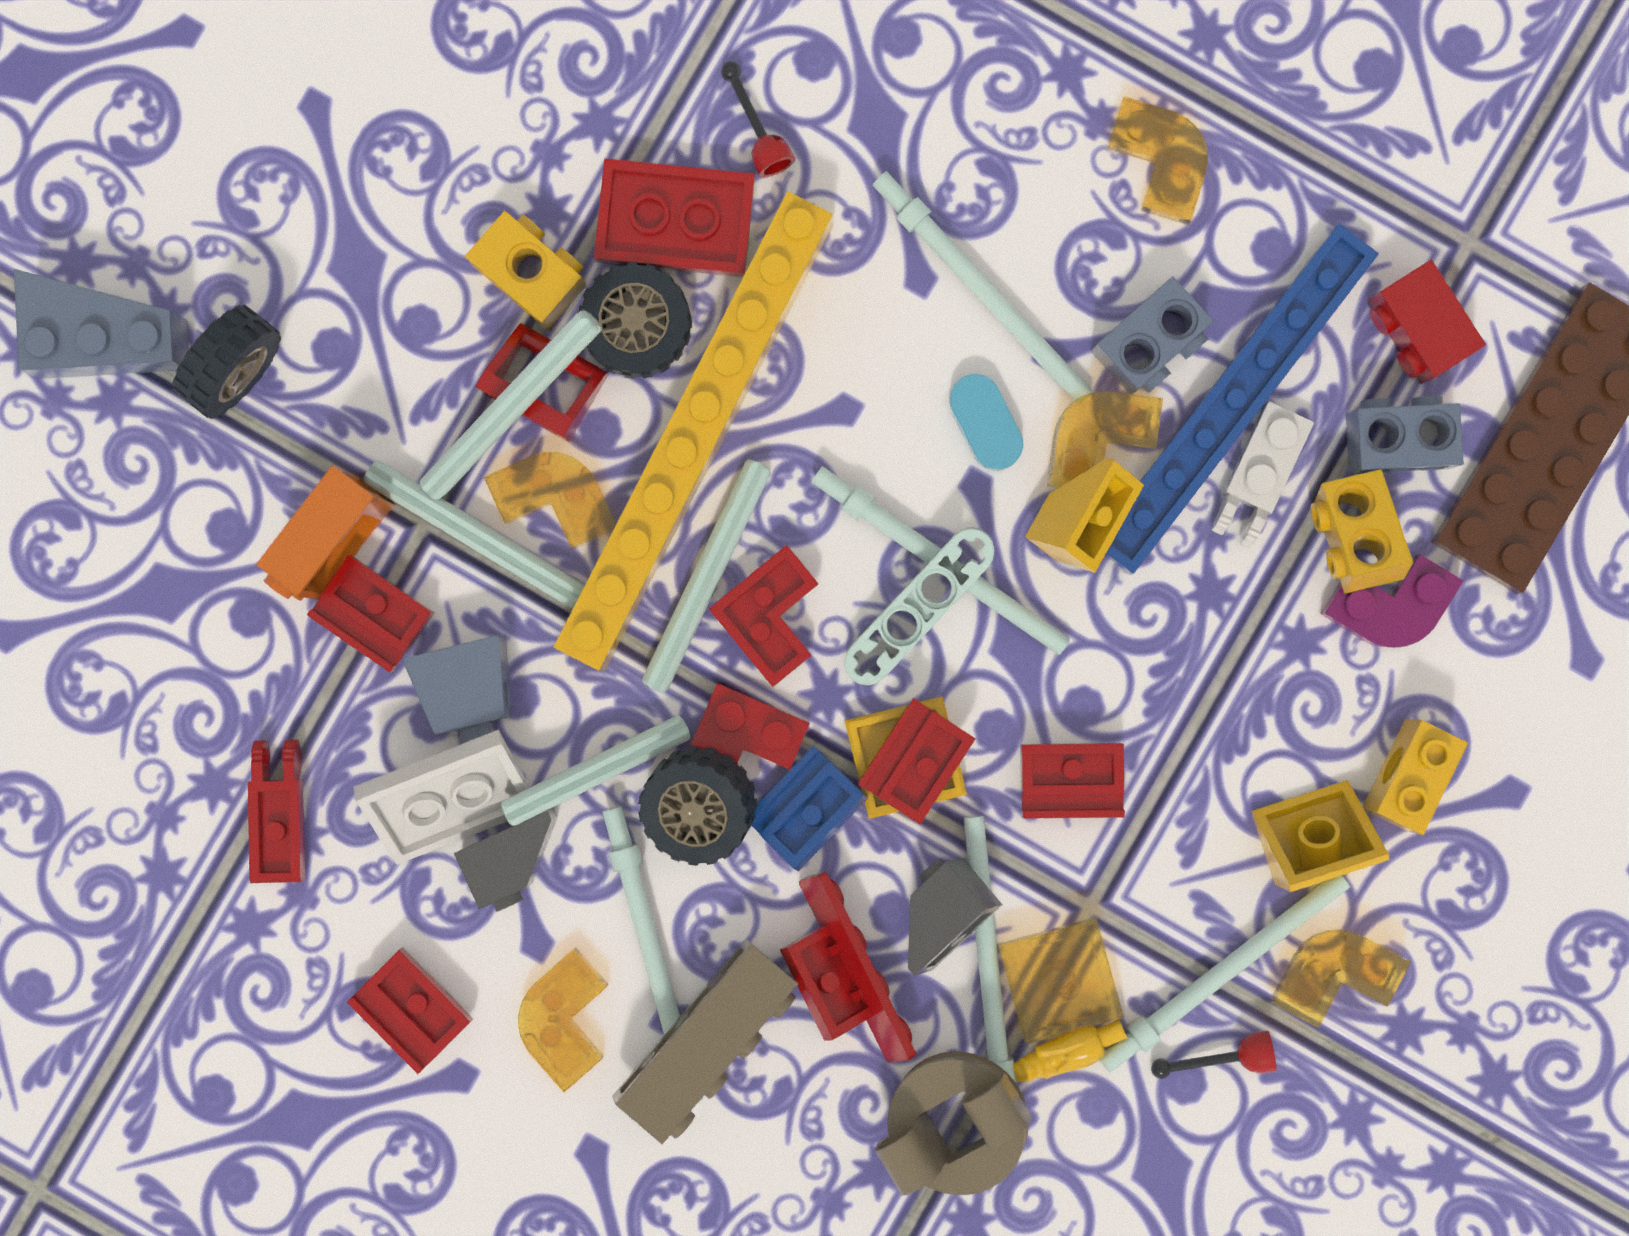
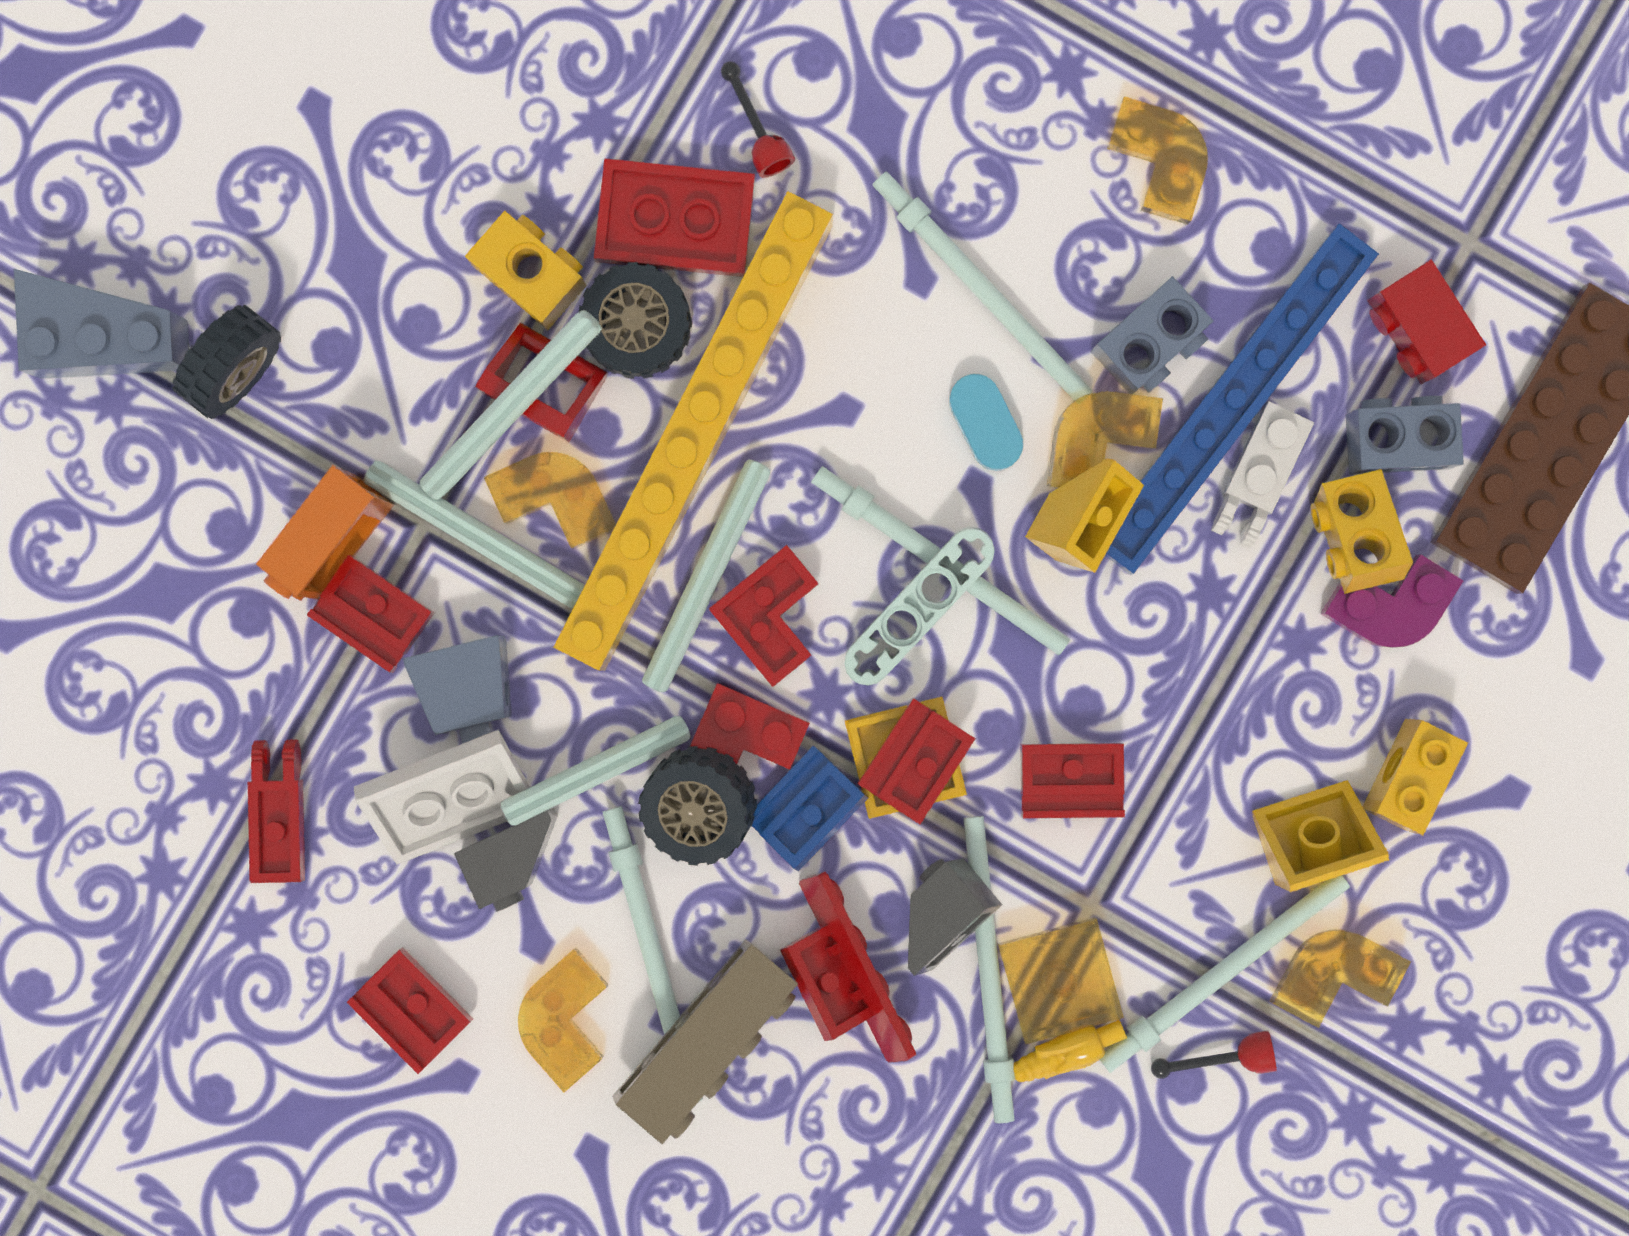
dark tan piece [874,1051,1032,1196] -> none

